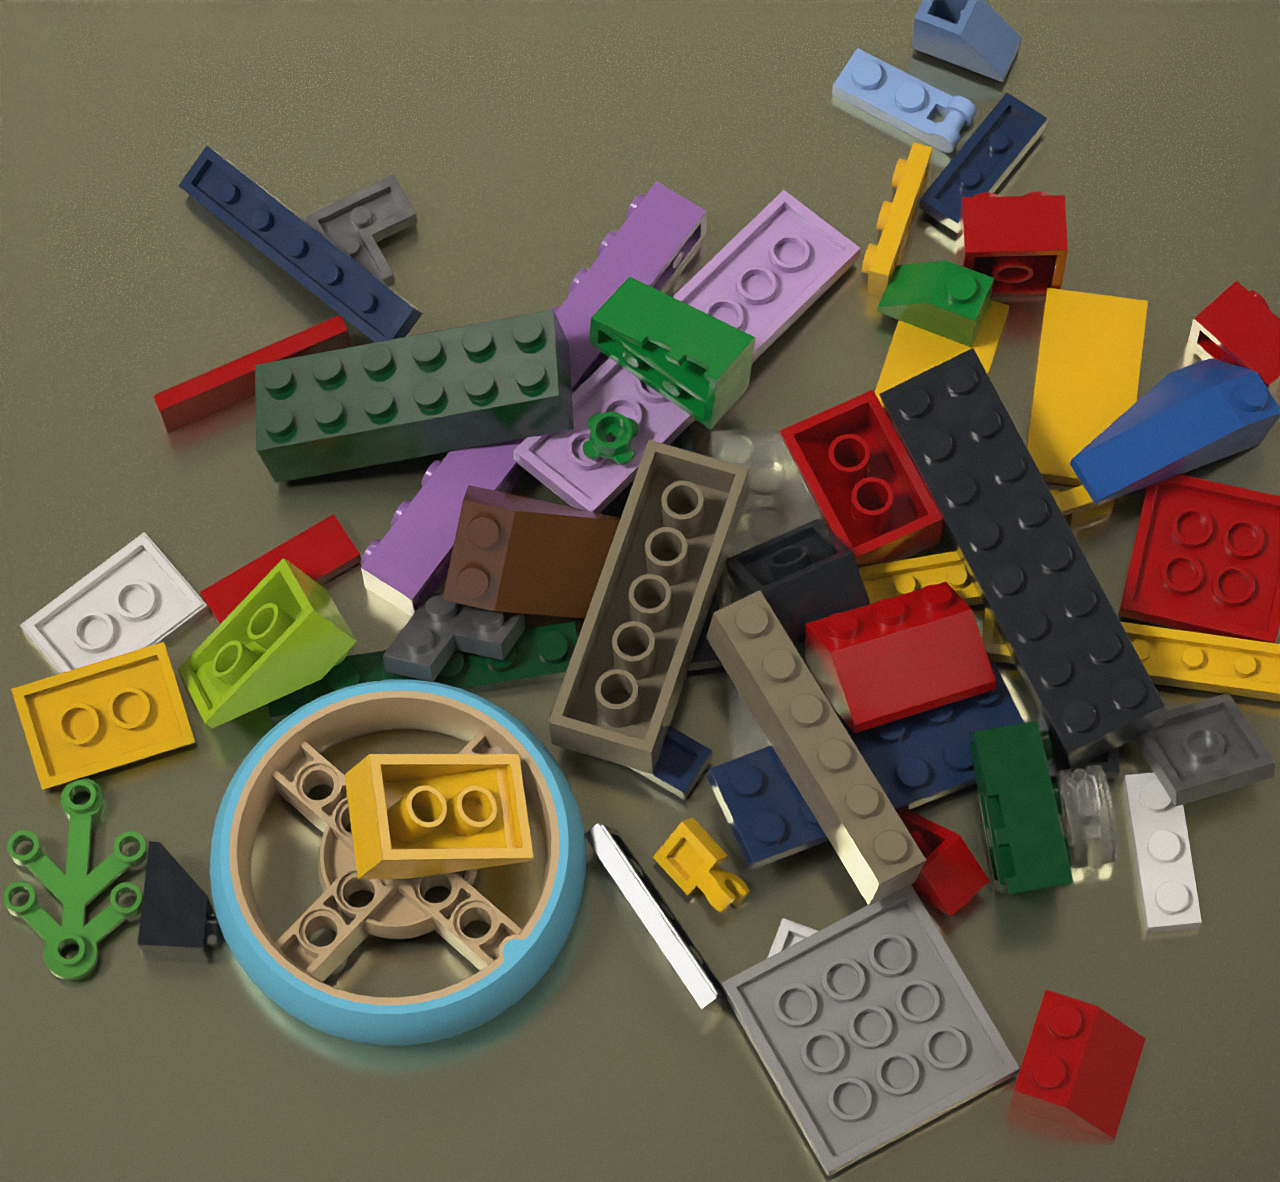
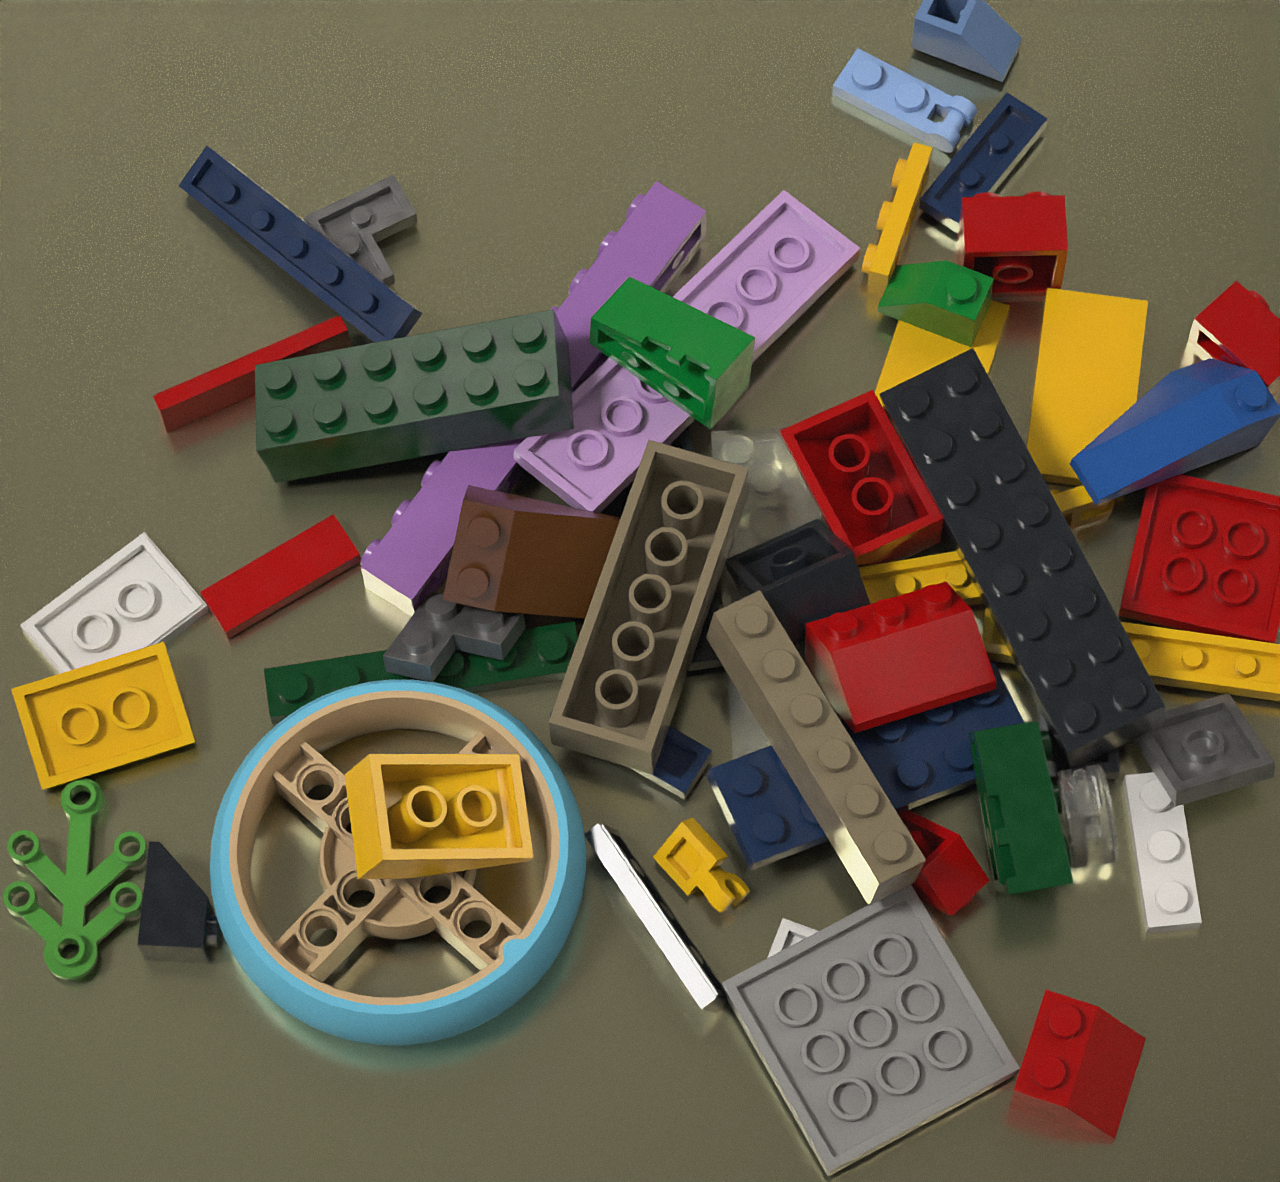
lime slope [177,558,357,729] -> none
green plate [583,412,639,465] -> none

